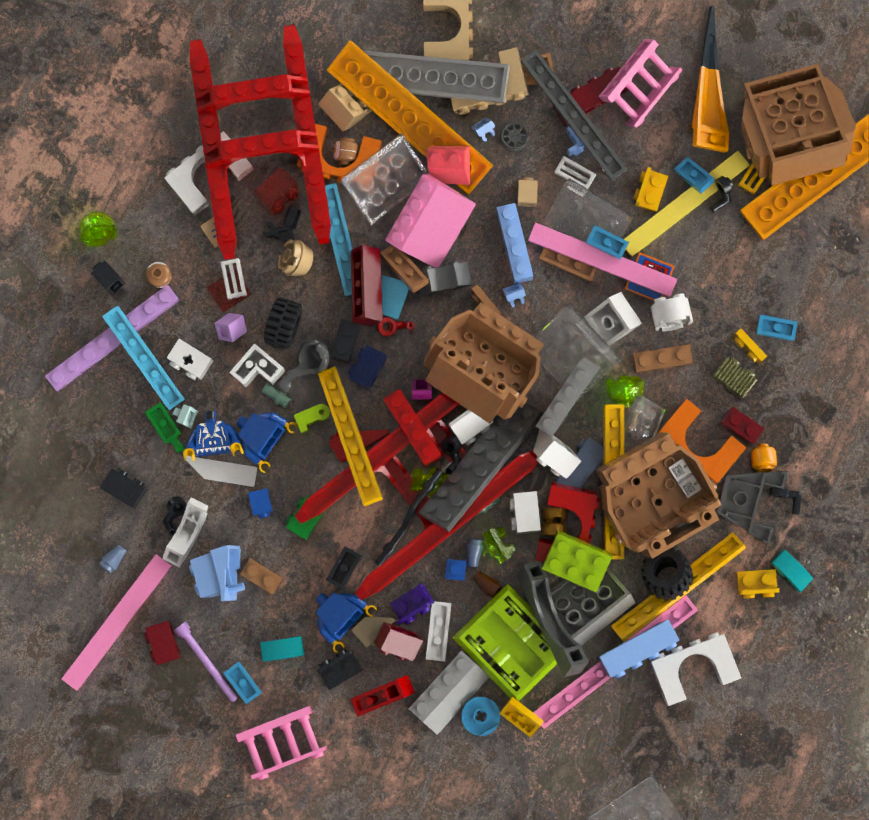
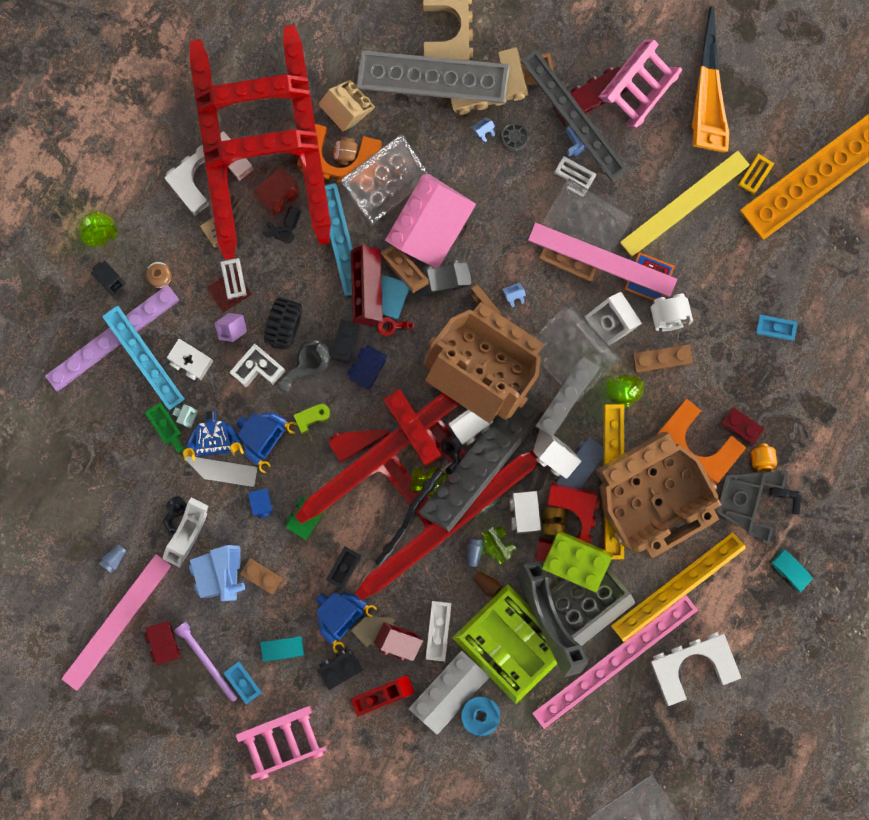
black brick [100,468,147,509] -> none
sand green pin [261,383,291,409] -> none
tan cone [278,239,313,276] -> none
yellow plate [318,366,383,506] -> none
light orange plate [327,41,494,195] -> none
dark purple bracket [390,583,435,625] -> none
magenta slope [412,379,432,400] -> none
coral slope [427,146,470,185] -> none
blue brick [445,559,466,581] -> none
light blue brick [496,203,533,284] -> none
yellow bracket [499,697,544,737] -> none
tan brick [517,177,538,207] -> none
dark azure plate [586,225,629,260] -> none
light blue brick [598,620,679,679] -> none
clear plate [624,395,665,442] -> none
yellow bracket [633,167,668,213] -> none
black tyre [641,547,693,600] -> none
white sticker [669,458,702,498] -> none
dark azure plate [674,157,715,194] -> none
black plate [710,176,733,213] -> none
olive brick [711,357,757,400] -> none
yellow plate [733,329,767,364] -> none
yellow bracket [736,569,779,599] -> none
medium nougat piece [742,64,856,185] -> none

